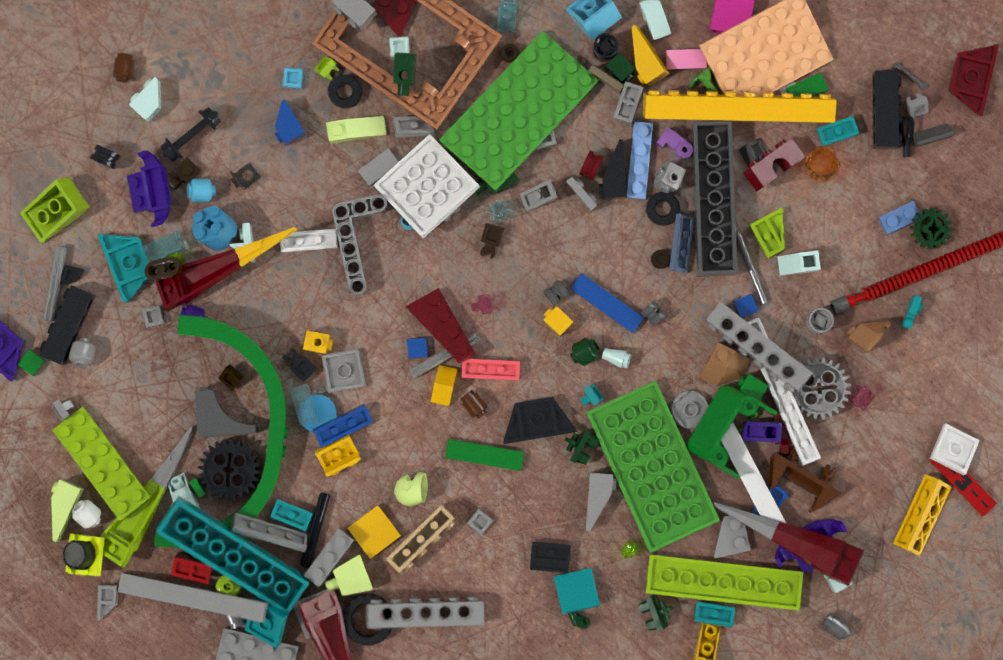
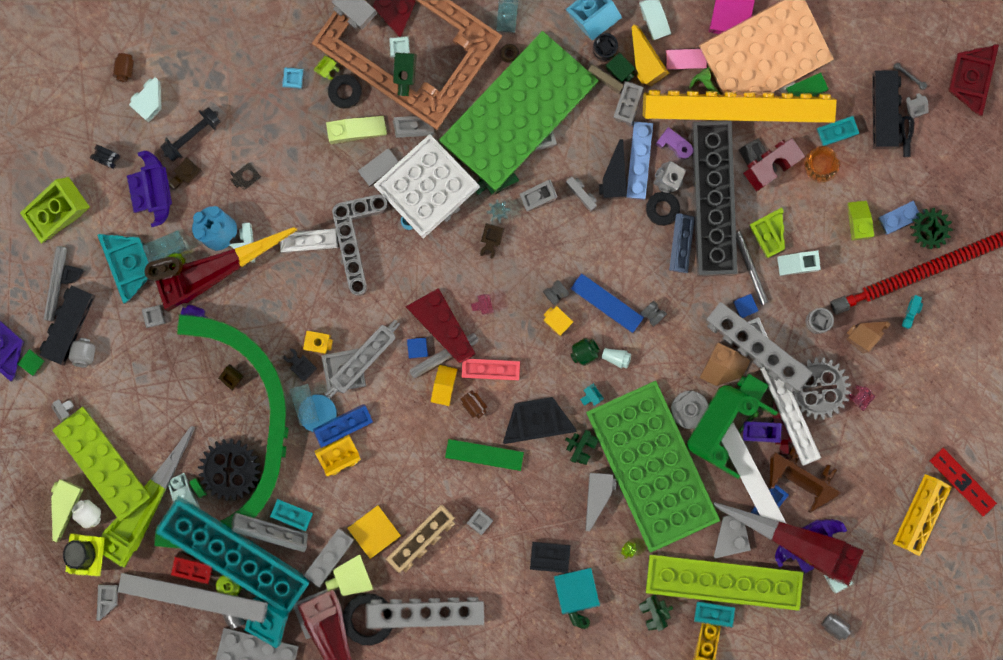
medium azure head [187,178,216,203] -> none
dark grey arch [195,386,258,438] -> none
blue slope [275,99,306,146] -> none
black axle [300,493,330,568] -> none
yellowish green helmet [394,472,428,506] -> none
dark red wheel [579,150,604,181] -> none
dark brown plate [651,250,670,269] -> none
dark grey slope [912,124,955,148] -> none
white tile [930,423,980,475] -> none
none -> light grey plate [324,319,400,399]
none -> lime slope [847,201,874,241]

